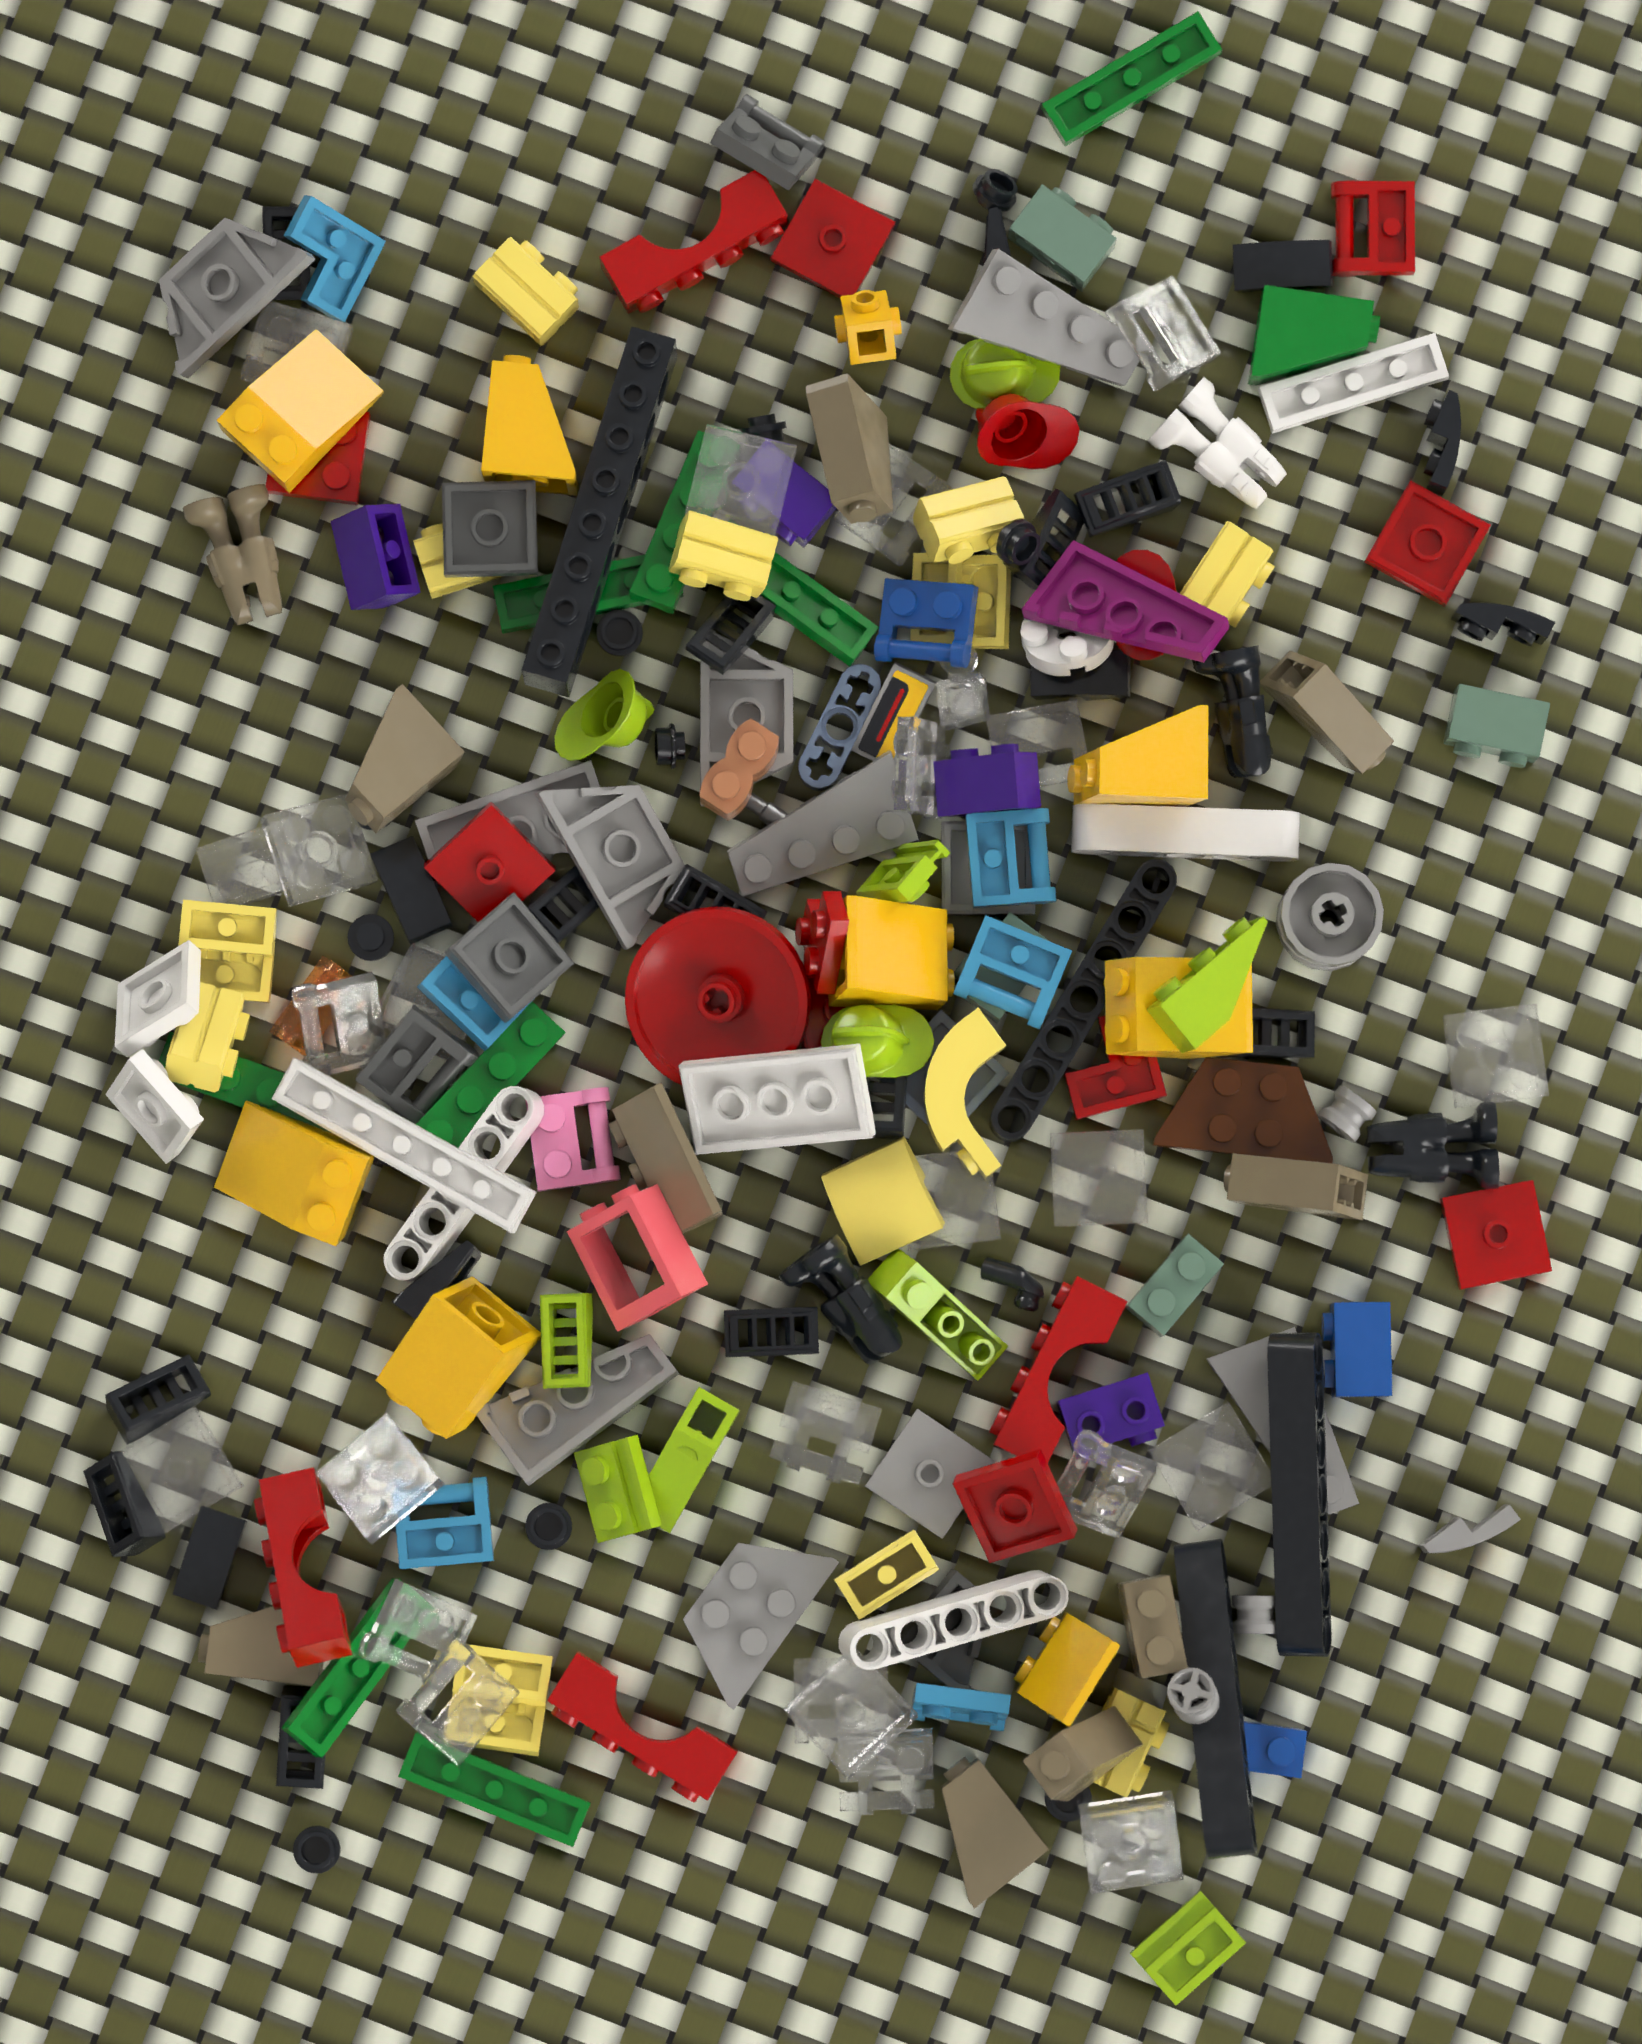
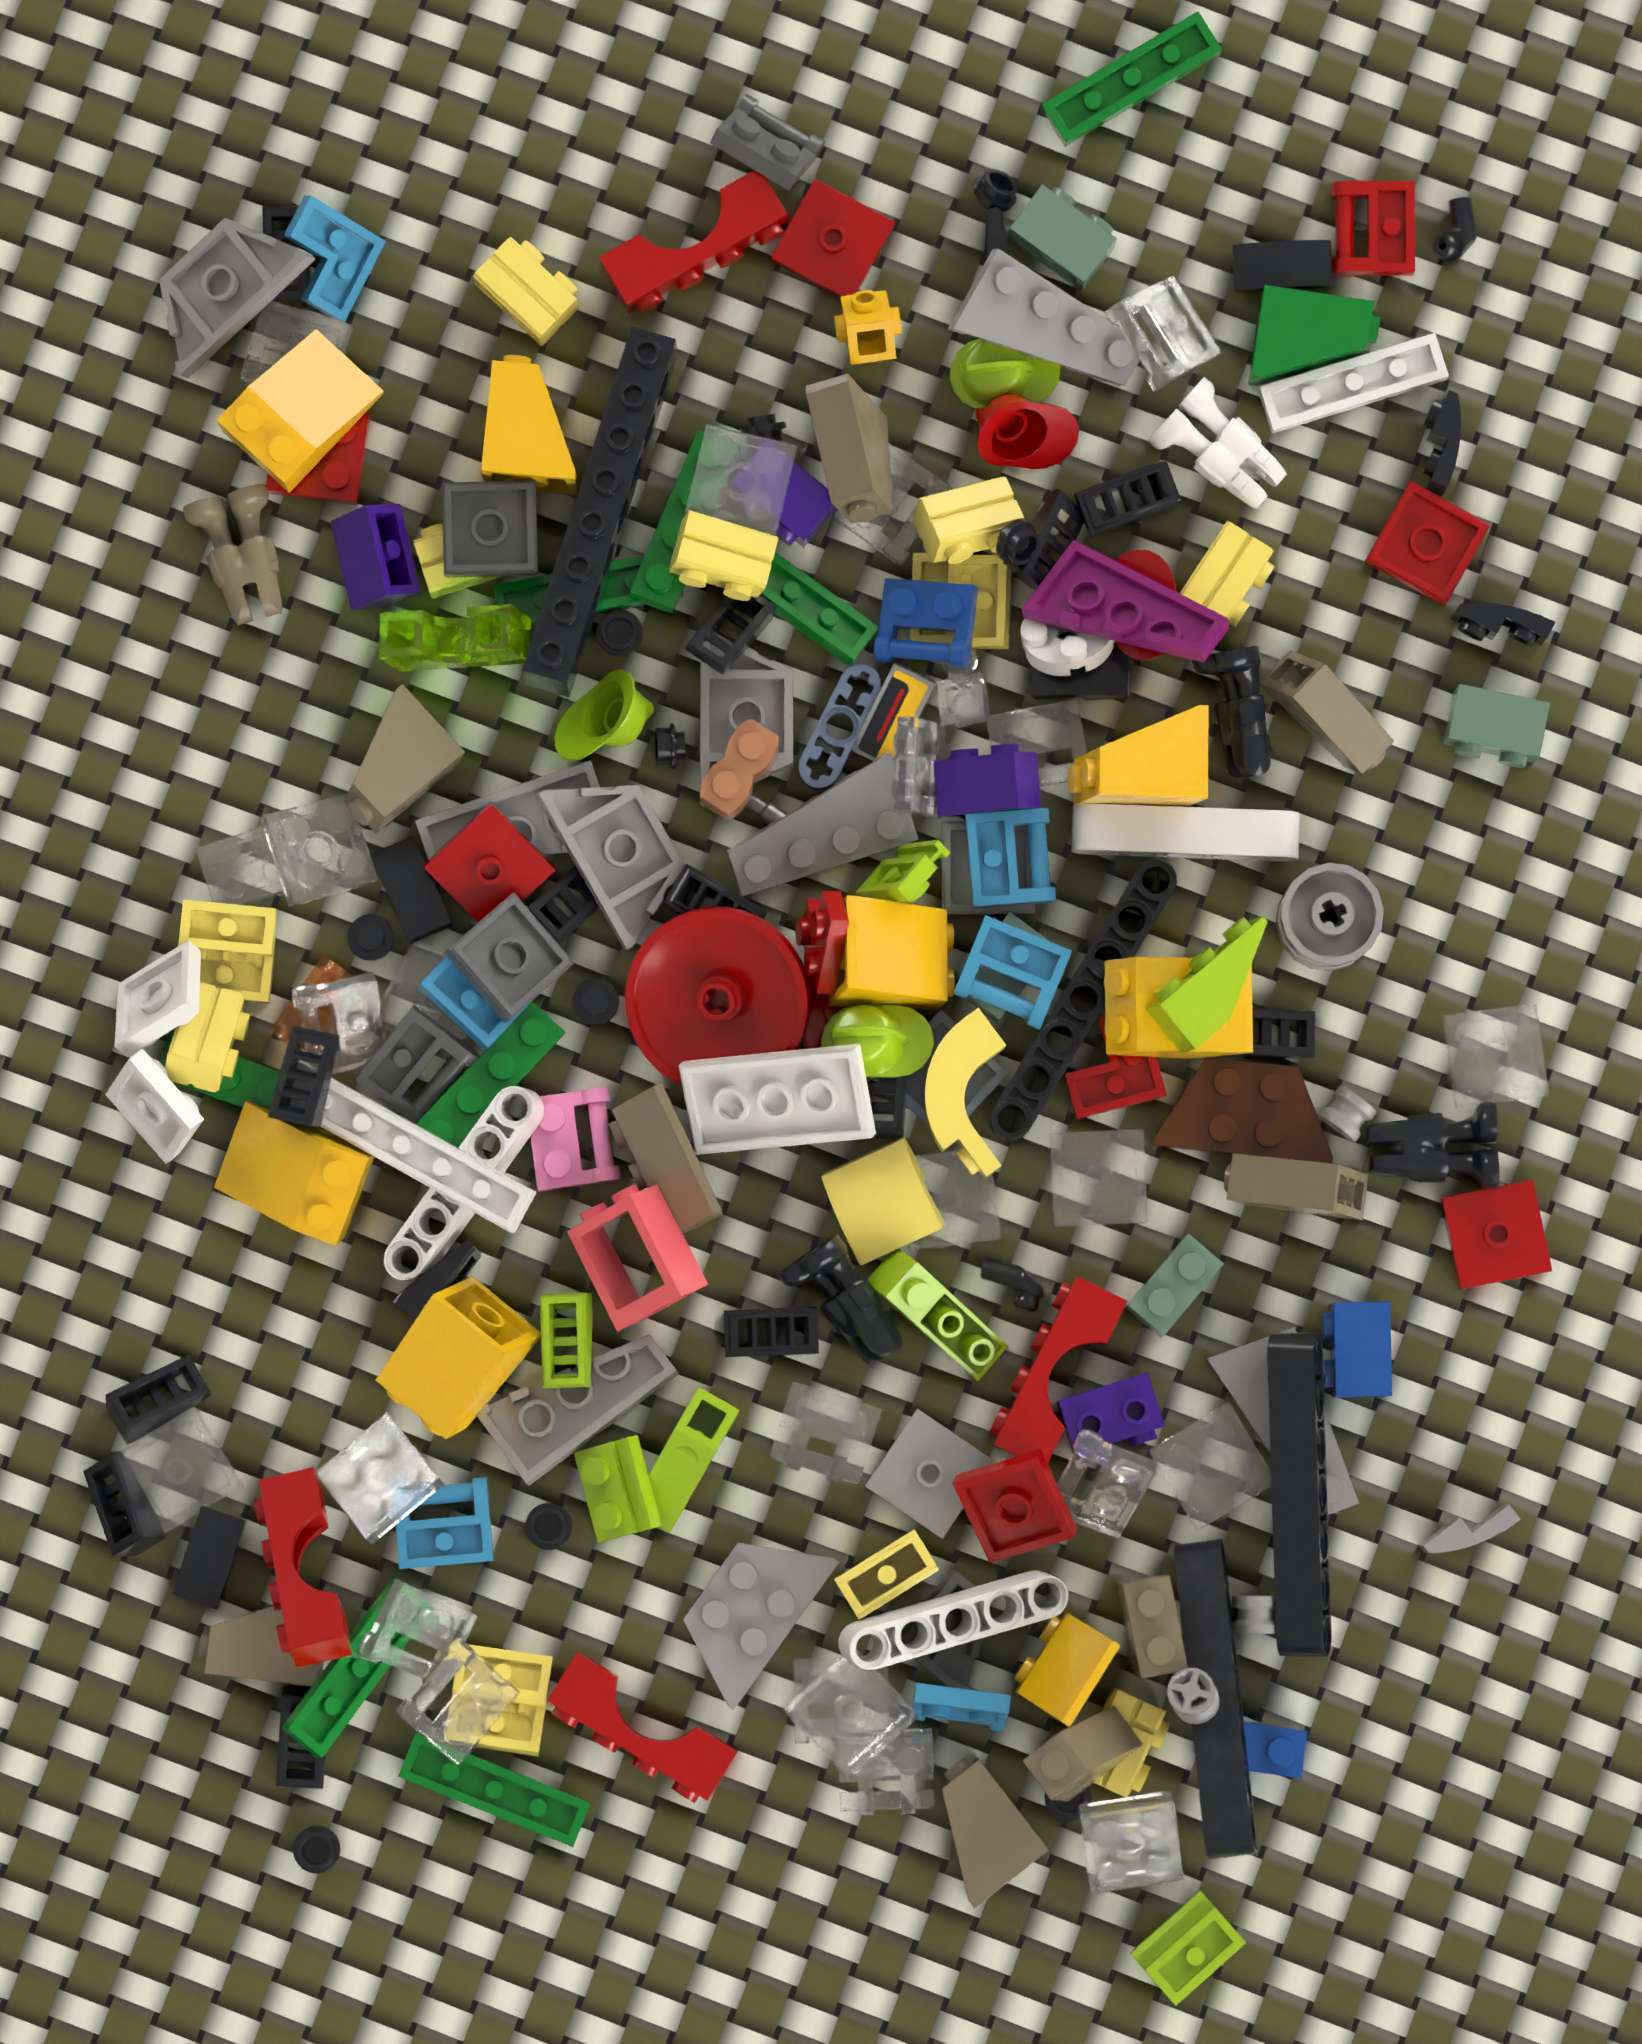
none -> black slope [268,1025,340,1127]
none -> clear neon green arch [379,604,531,672]
none -> black plate [573,978,619,1025]
none -> black arm [1433,197,1477,262]

